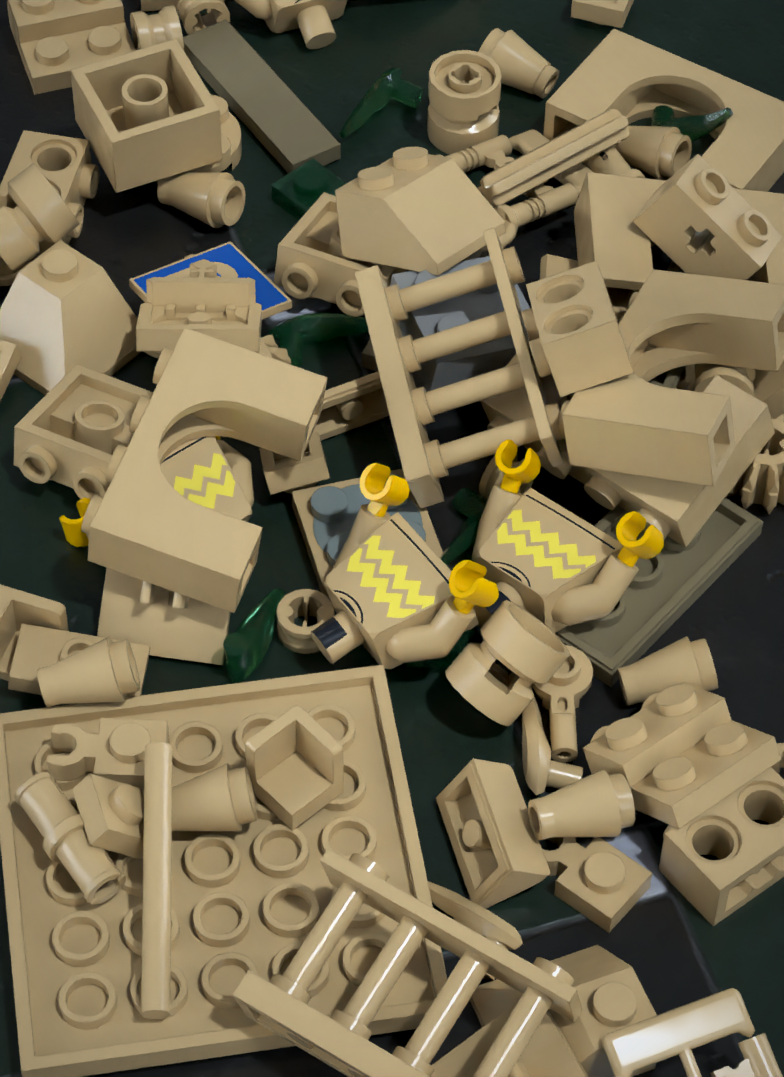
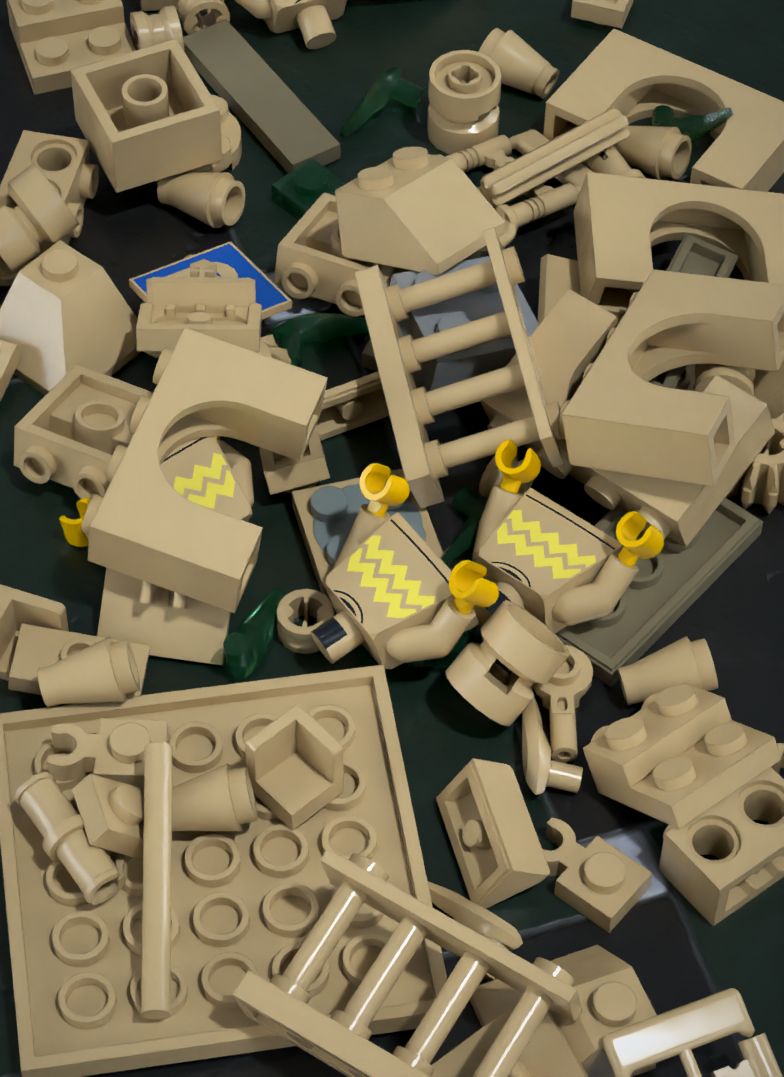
tan brick [521,261,633,397] -> none
tan cone [528,770,635,841] -> none
tan brick [633,154,782,280] -> none

